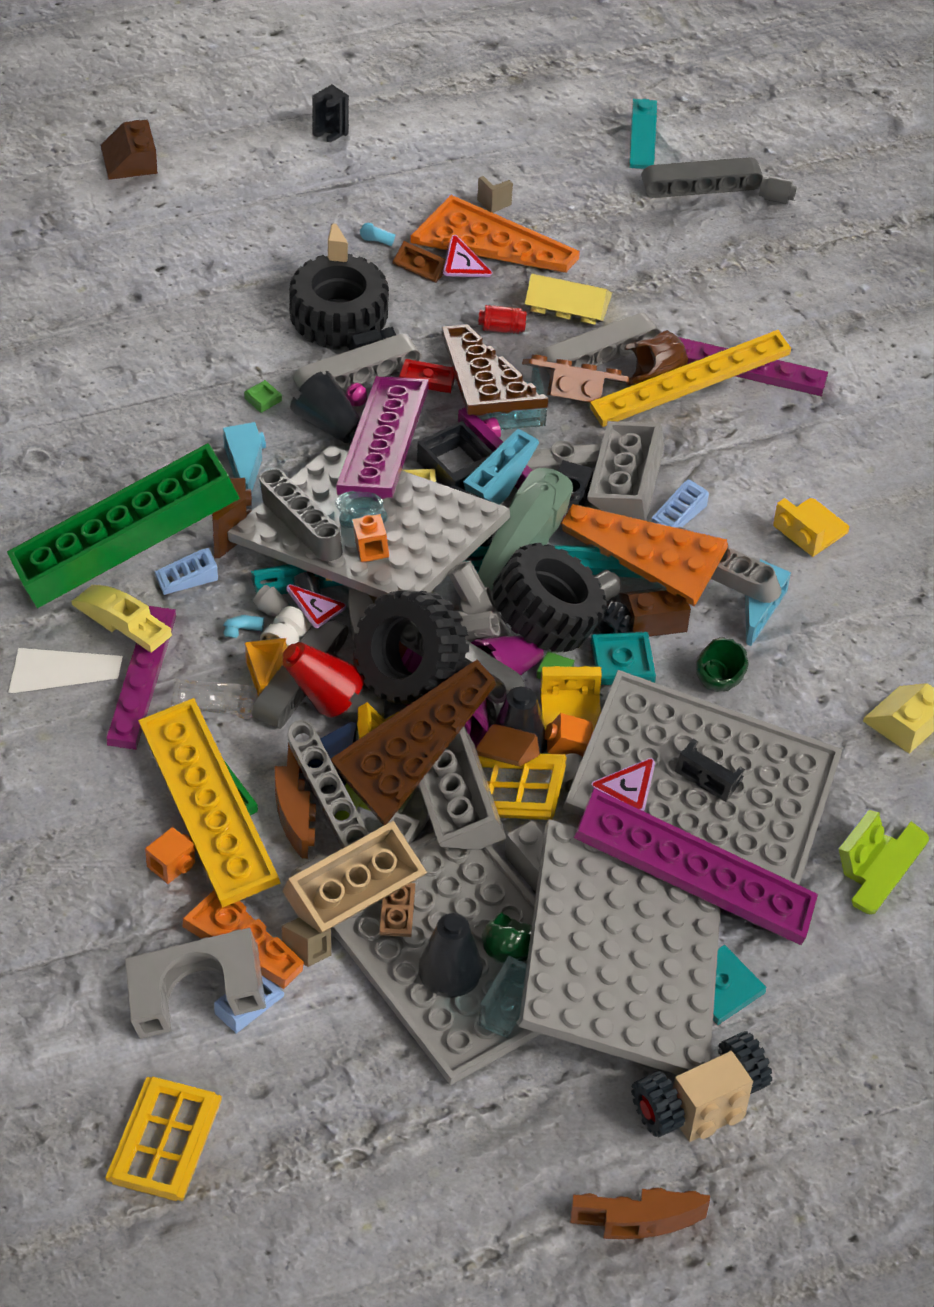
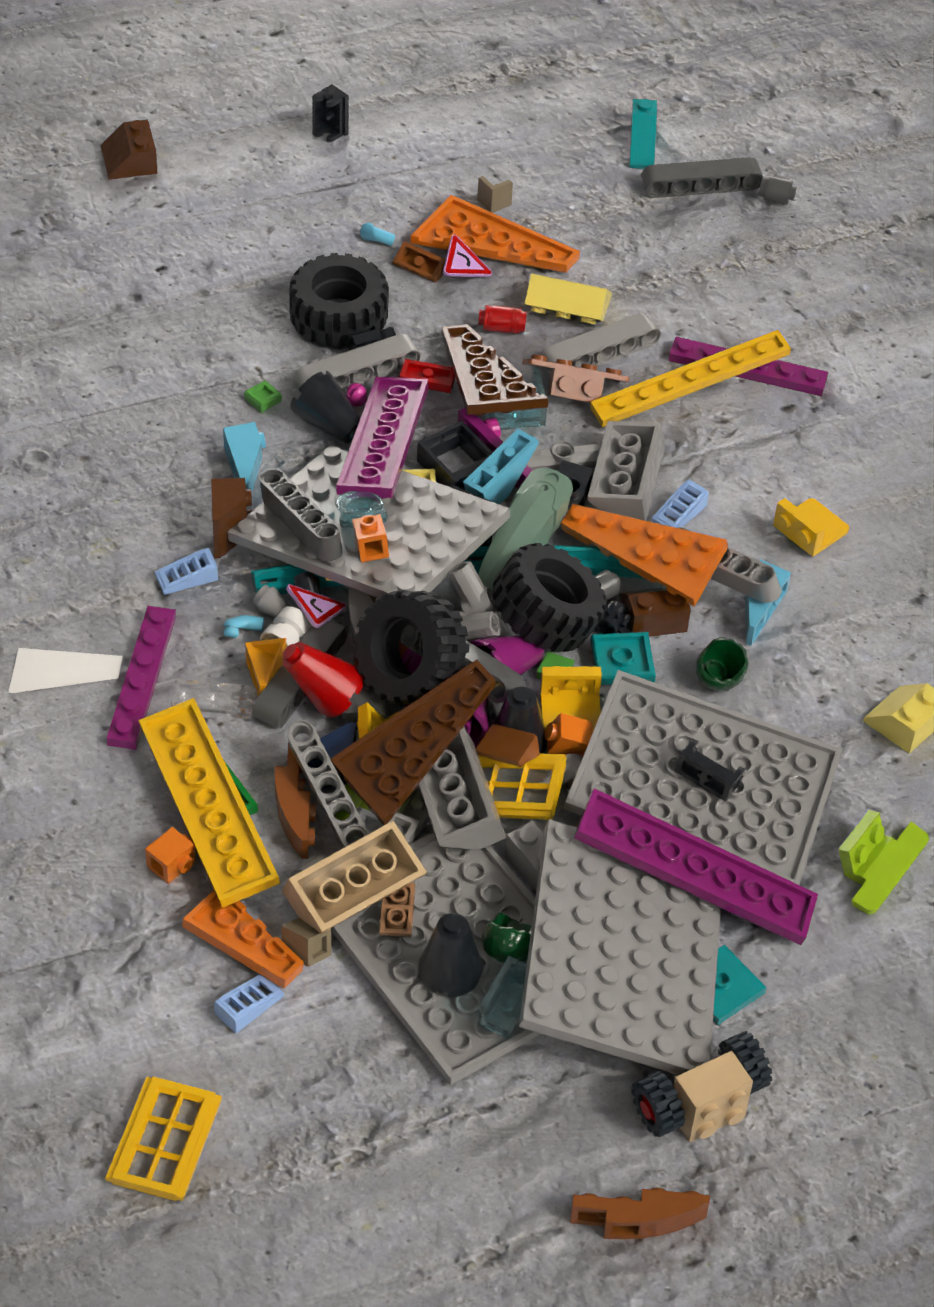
green brick [7,443,240,609] -> none
light yellow slope [71,585,172,653] -> none
light grey arch [125,928,266,1039] -> none
tan slope [328,223,348,262] -> none
piece [592,758,655,811] -> none
reddish brown hair [624,330,688,385] -> none

